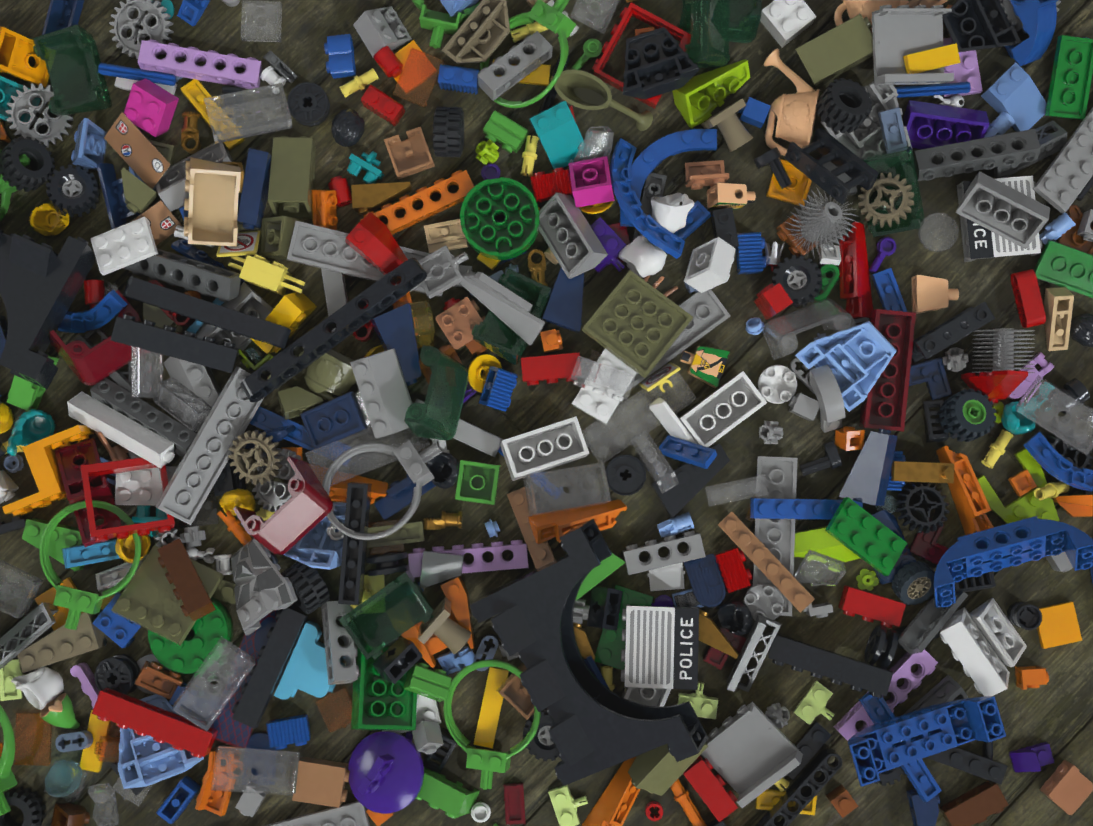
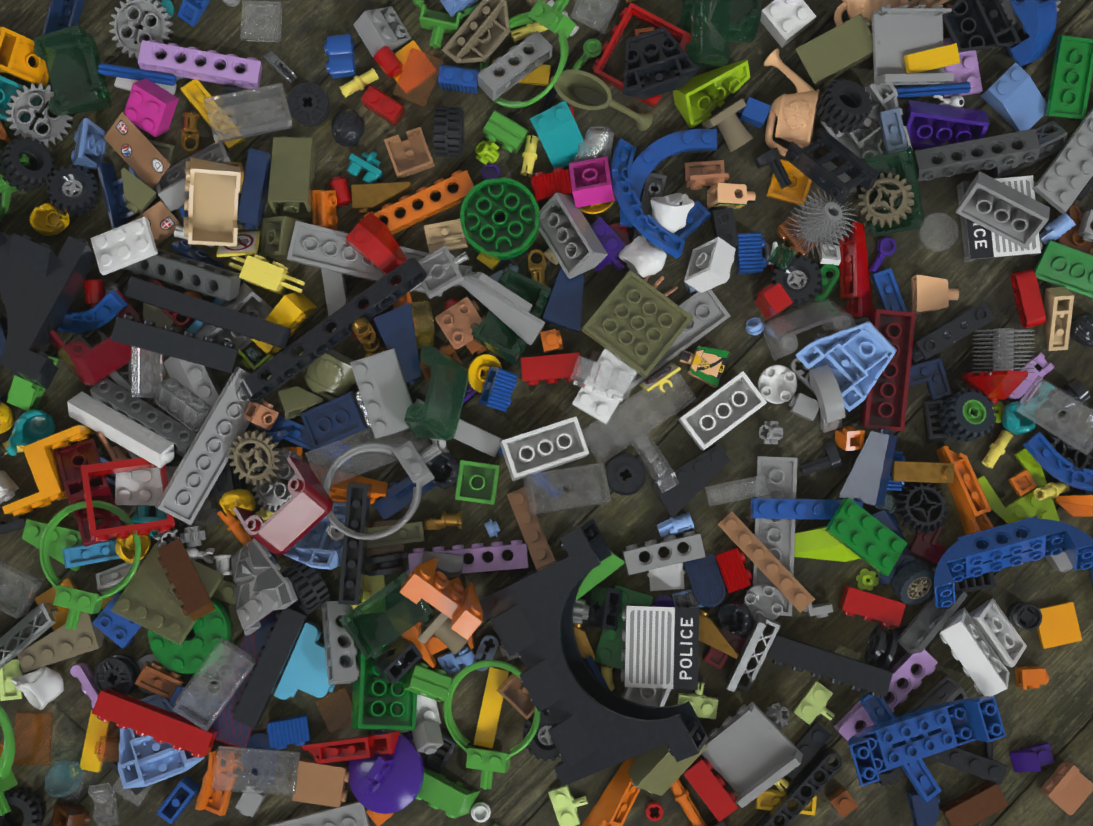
sand blue plate [4,454,24,473] -> none
bright green hat [40,693,80,729] -> none
sand blue beam [55,730,93,752] -> none
white bush [260,66,286,92] -> none
dark red tile [504,782,526,825] -> none
orange wedge [528,500,627,544] -> none
white slope [649,397,697,444] -> none
blue plate [658,435,717,469] -> none
clear slope [794,550,846,586] -> none
light grey gear [942,347,969,372] -> none
light blue hinge [984,112,1015,138] -> none
none -> nougat brick [242,400,279,430]
none -> red wedge [302,730,400,764]
none -> pearl gold connector [351,317,380,353]
none -> orange wedge [400,557,484,640]
none -> clear green slope [768,244,796,270]

